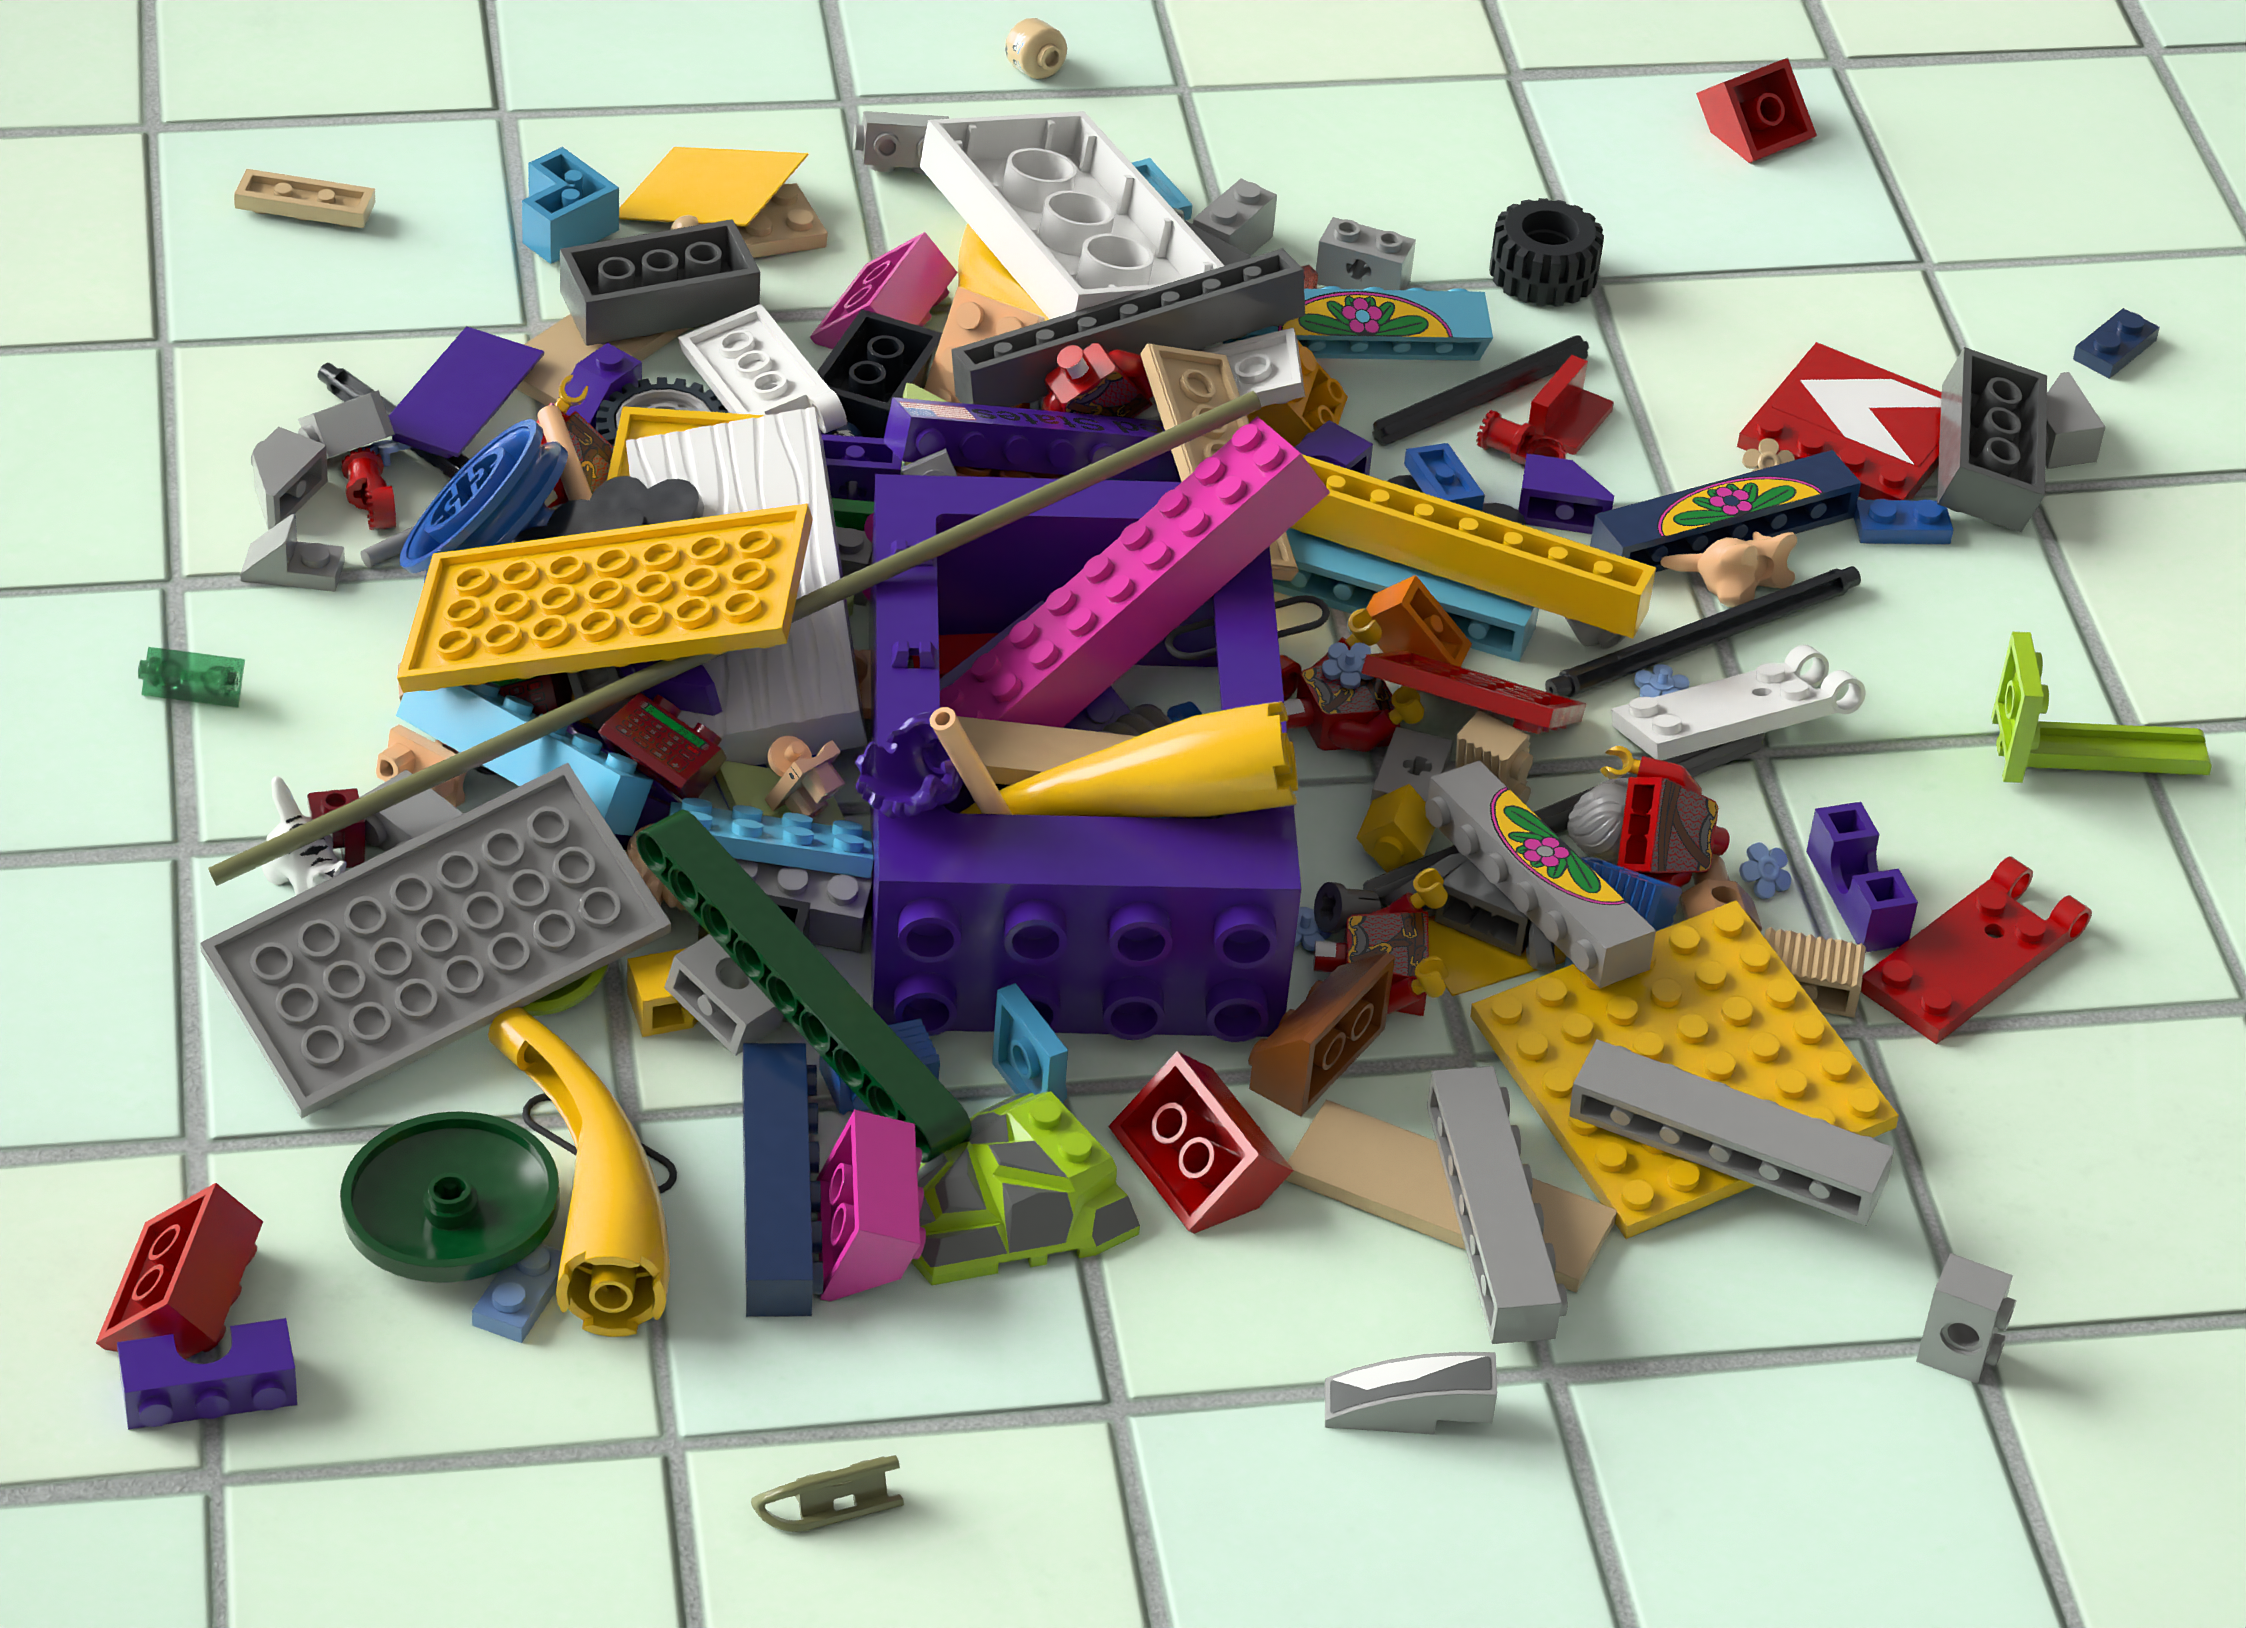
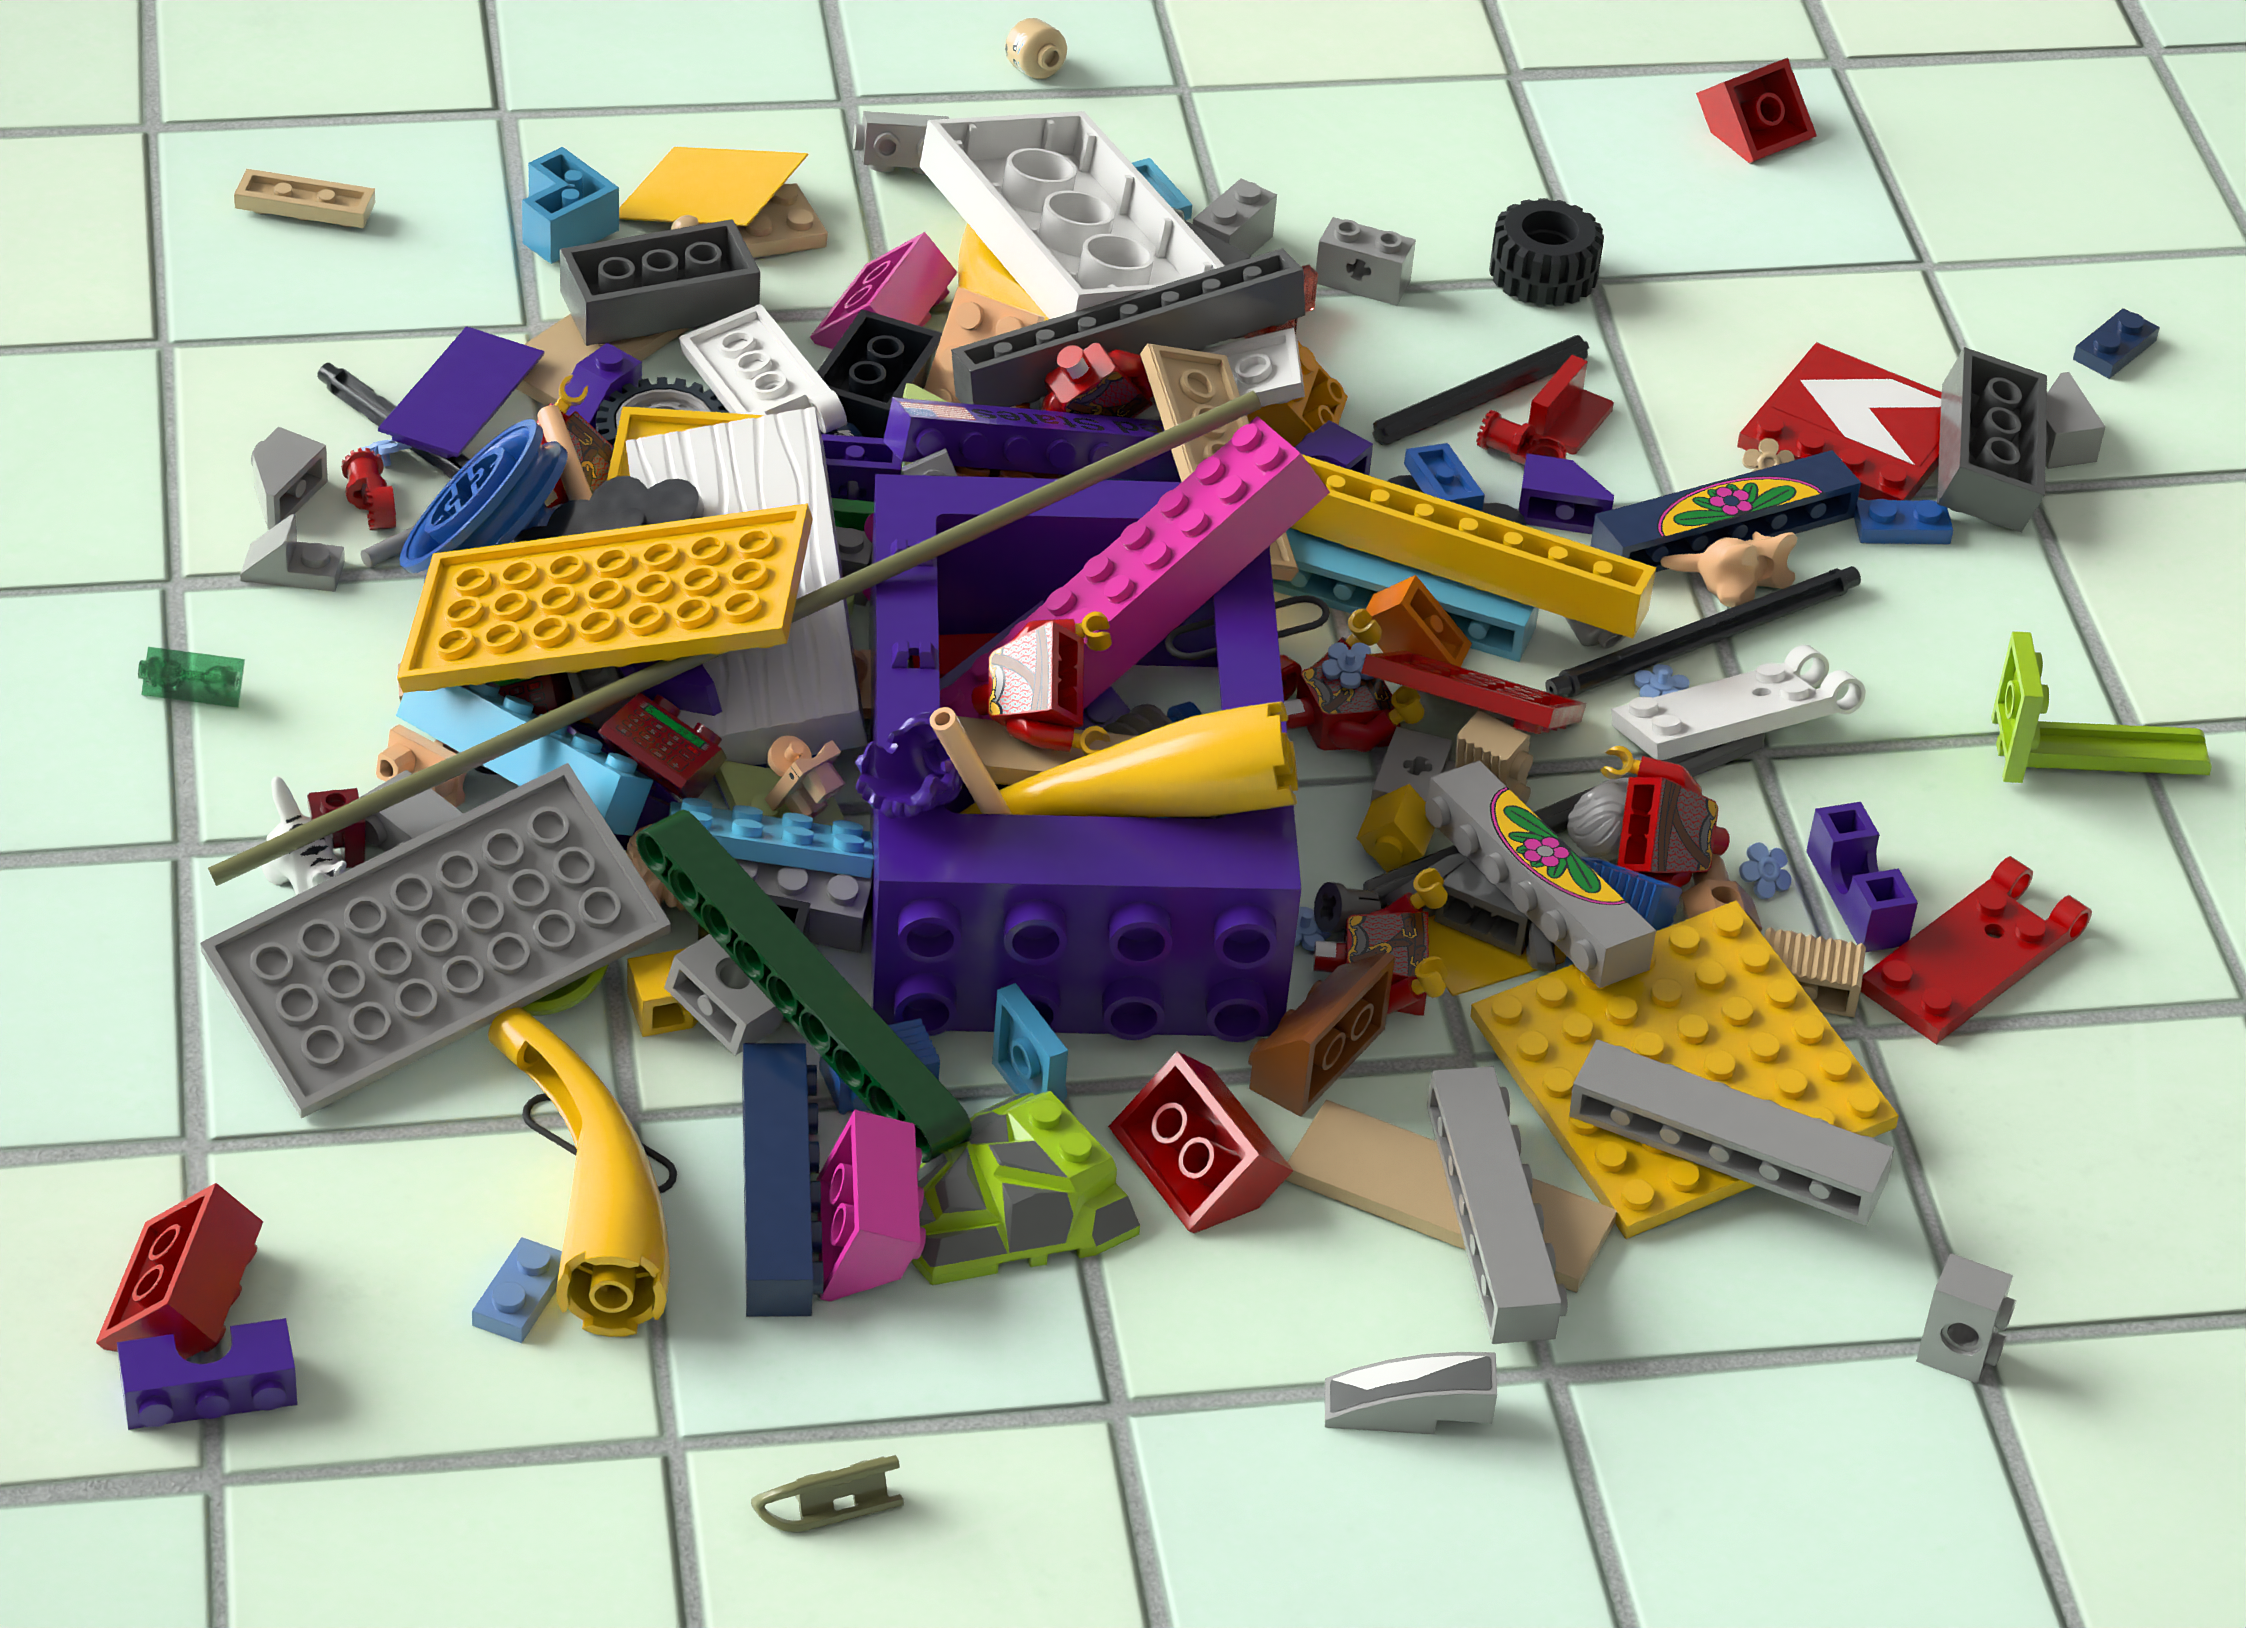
light grey slope [298,390,395,458] -> none
dark green dish [340,1111,560,1283] -> none
brick [1223,286,1493,361] -> none
none -> torso [971,611,1112,756]

